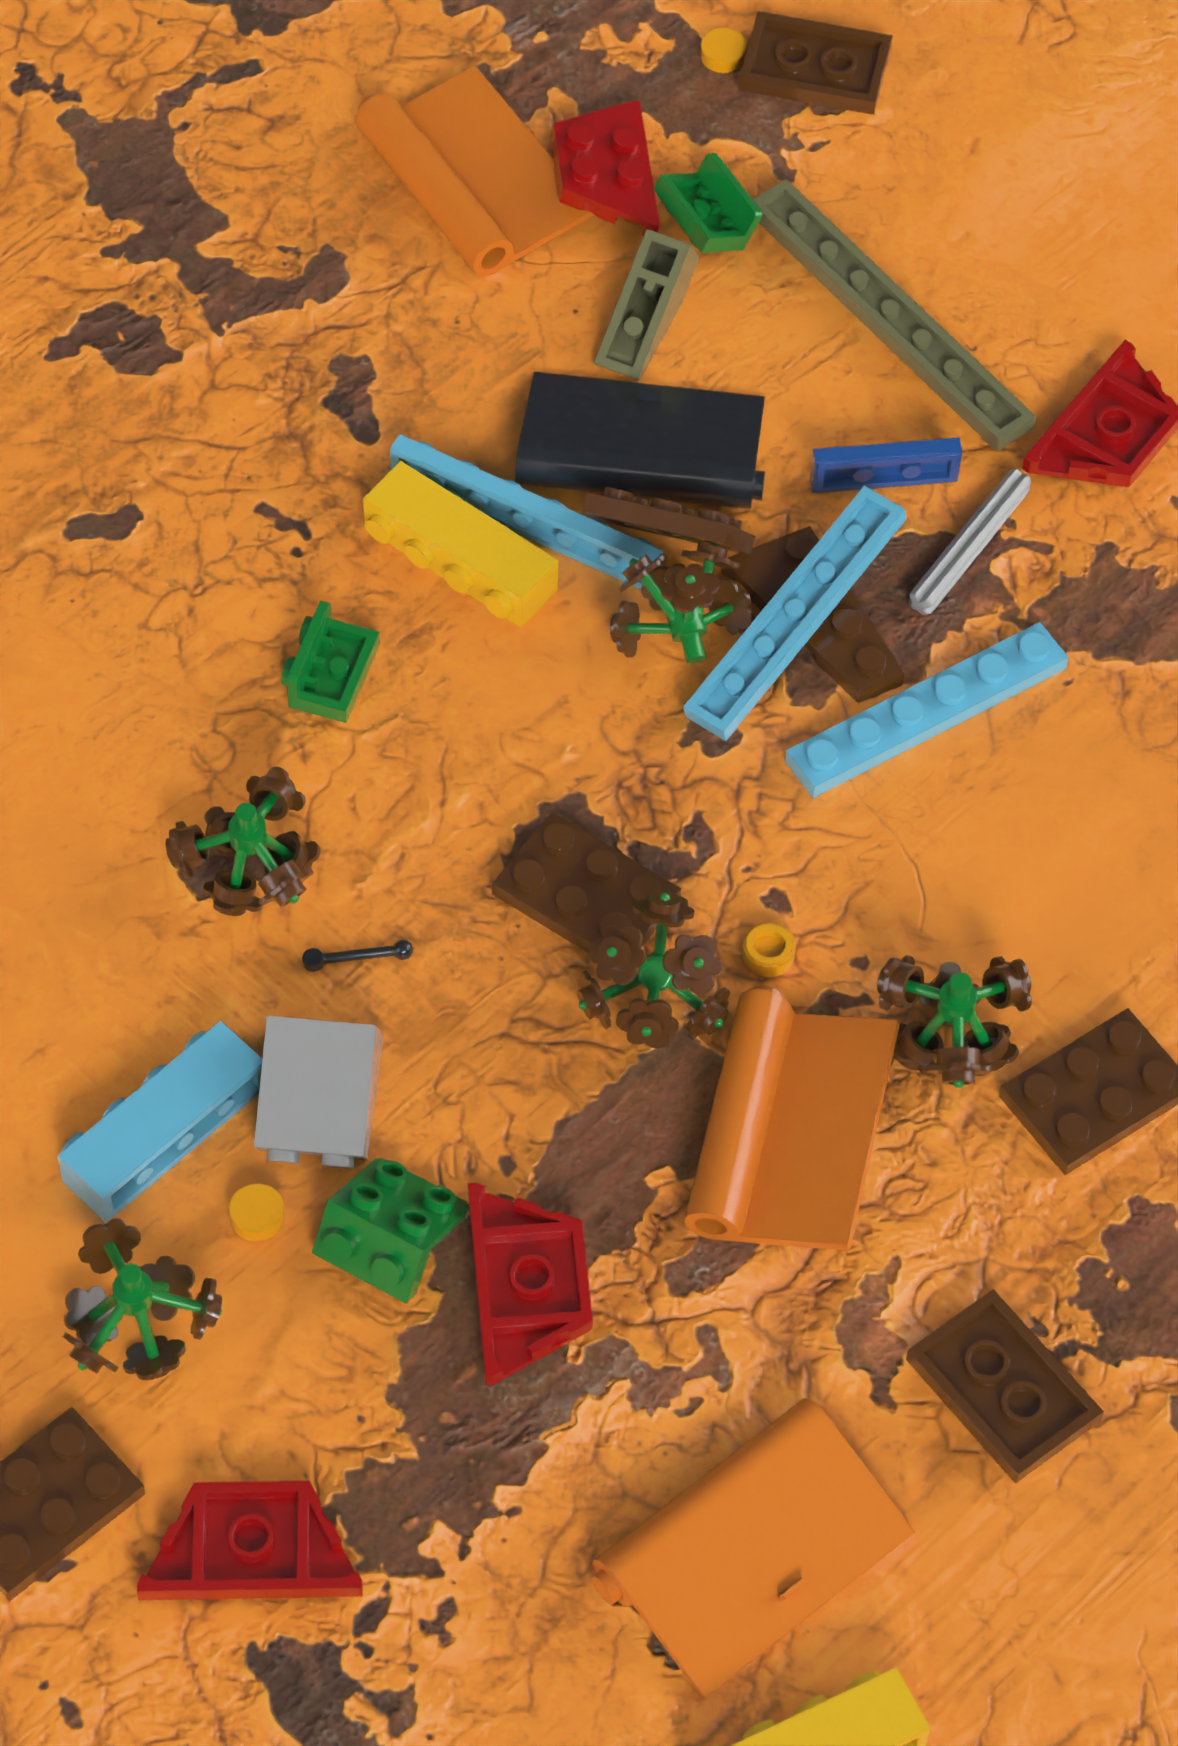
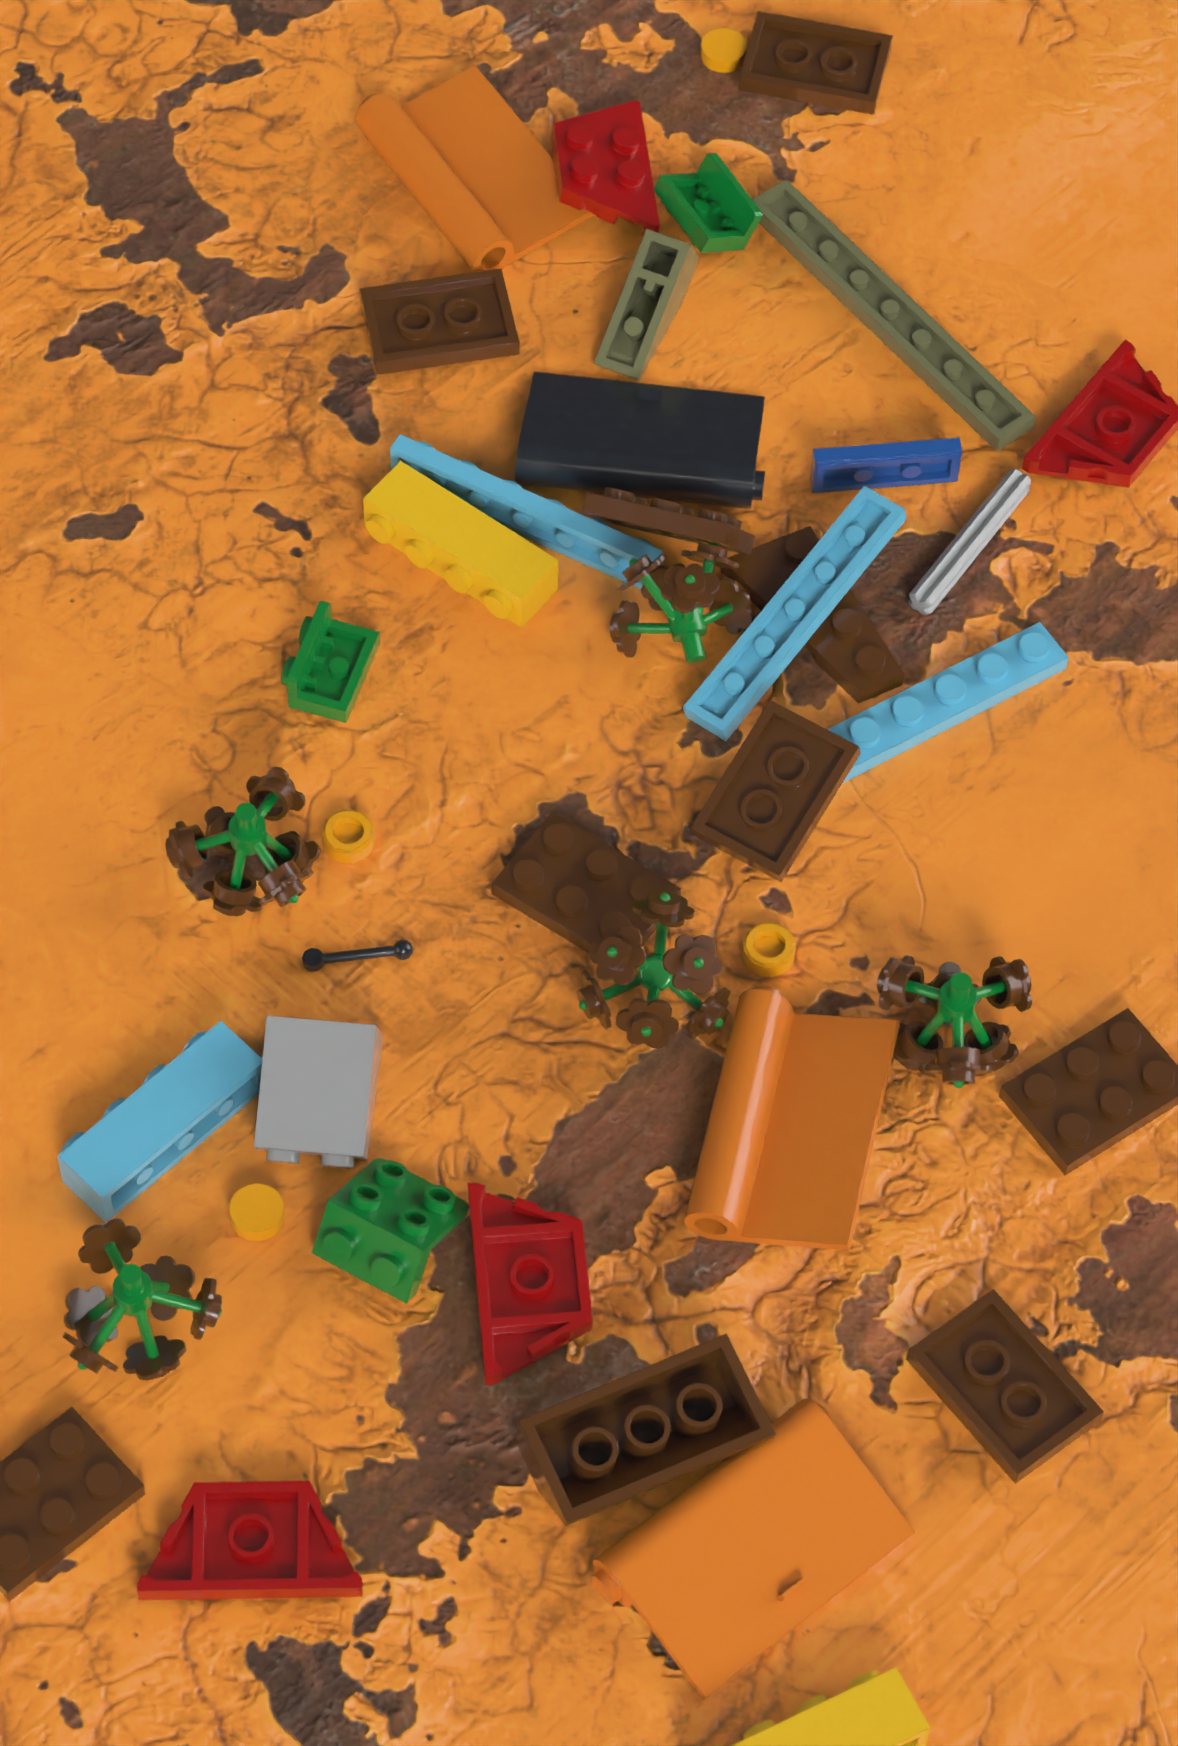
none -> light orange tile [322,810,375,863]
none -> reddish brown plate [360,268,519,375]
none -> reddish brown slope [515,1333,776,1526]
none -> reddish brown plate [690,700,861,883]

